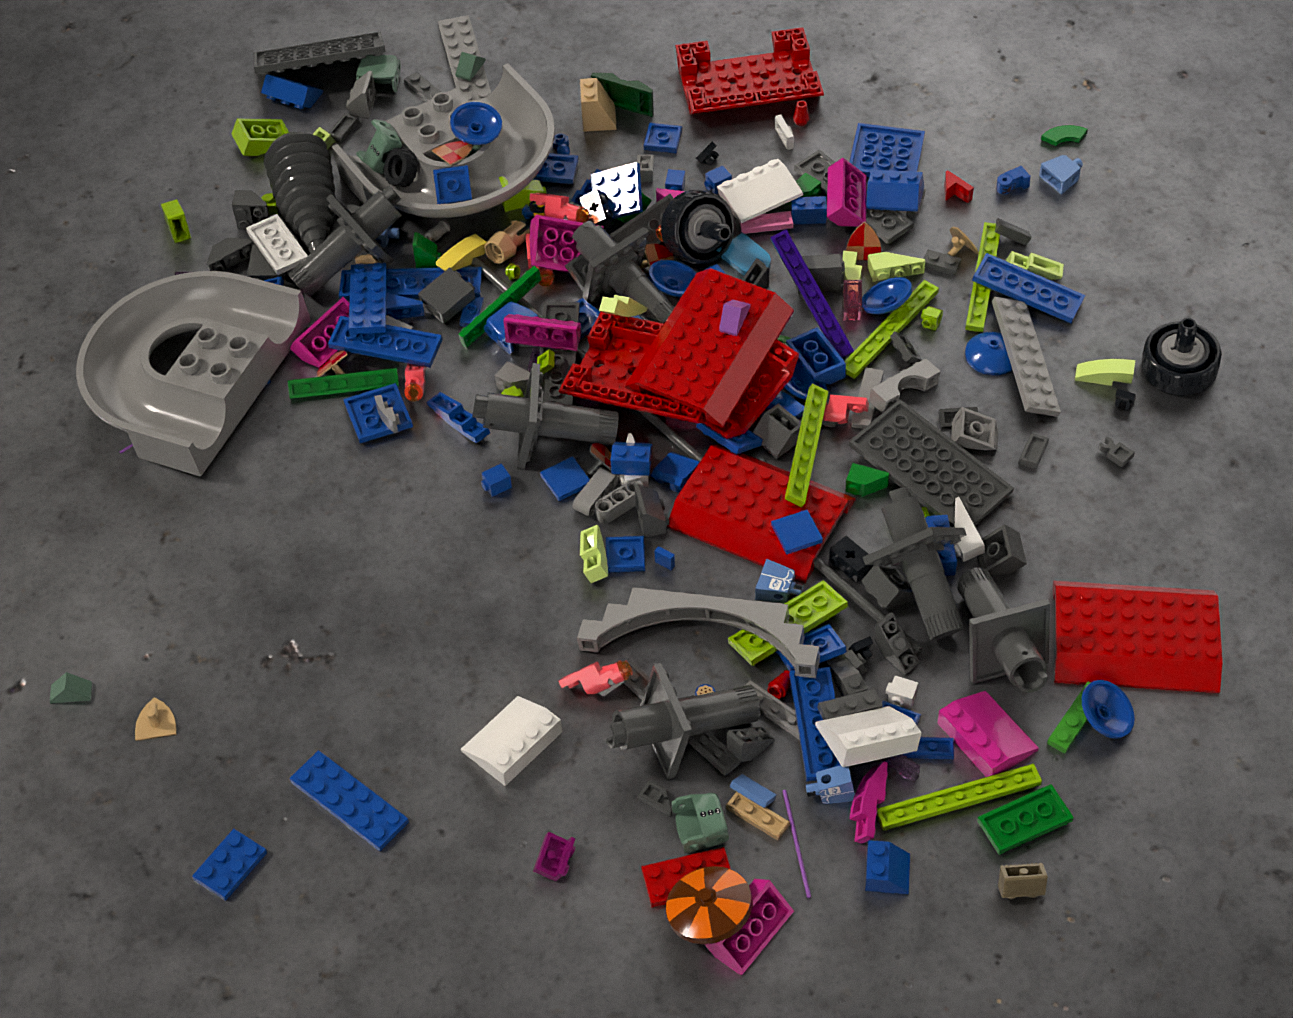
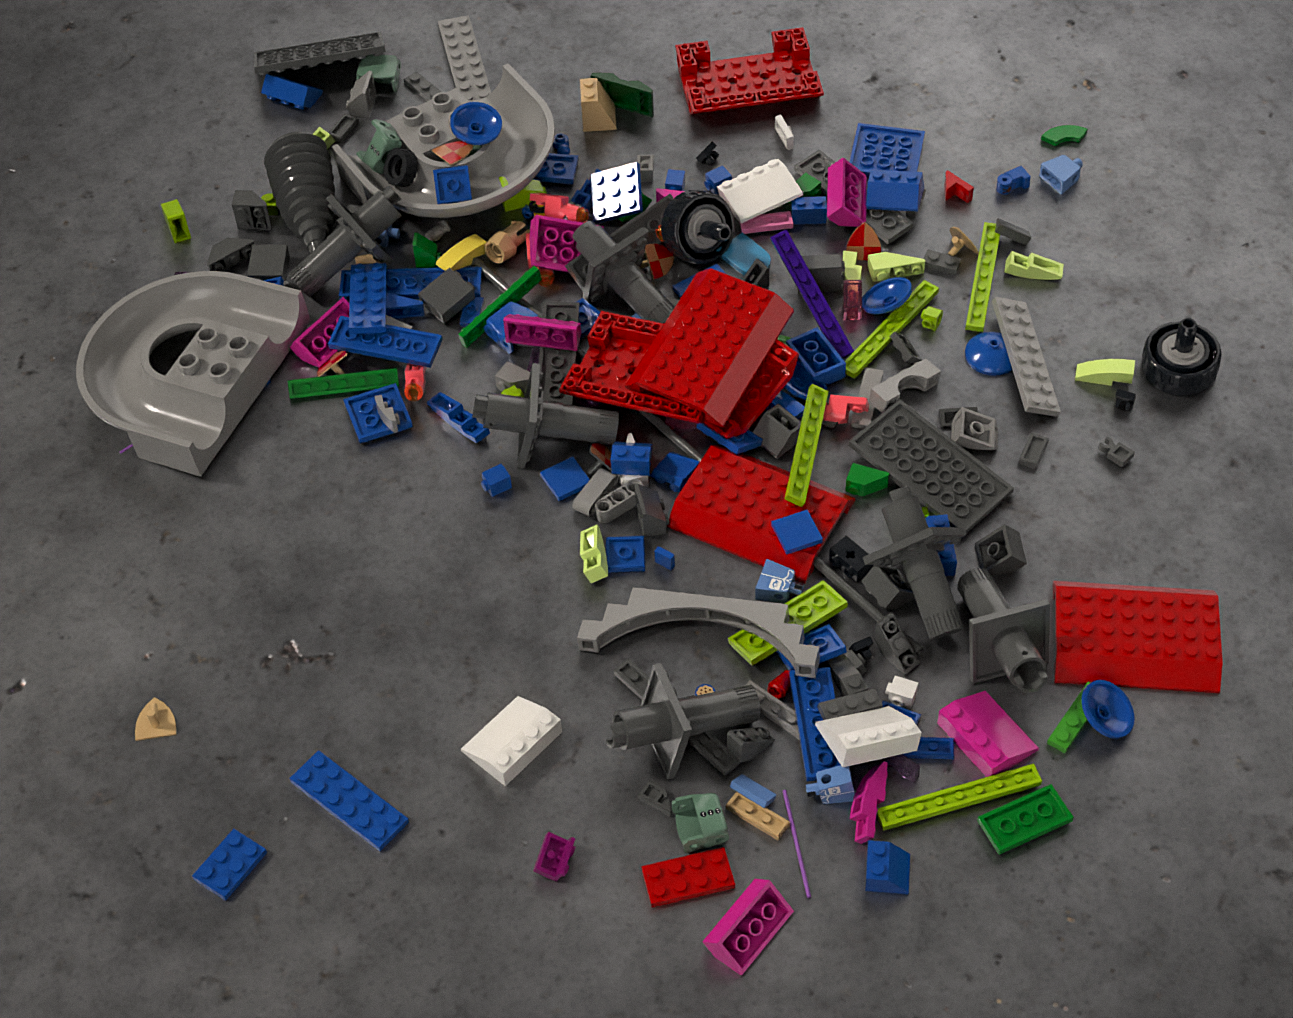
sand green slope [50,672,92,704] -> none
lime slope [231,118,289,156] -> none
white plate [246,214,308,275] -> none
sand green slope [455,52,486,81] -> none
lime plate [505,263,520,281] -> none
lime plate [537,349,555,374] -> none
coral plate [558,660,633,696] -> none
brick [580,189,614,229] -> none
yellowish green slope [599,295,647,317] -> none
blue tile [643,123,682,154] -> none
blue dish [648,260,696,297] -> none
dish [666,866,753,944] -> none
medium lavender slope [719,300,751,336] -> none
red cone [793,101,810,126] -> none
white slope [954,497,985,562] -> none
blue plate [972,253,1085,323] -> none
dark tan brick [998,863,1048,899] -> none

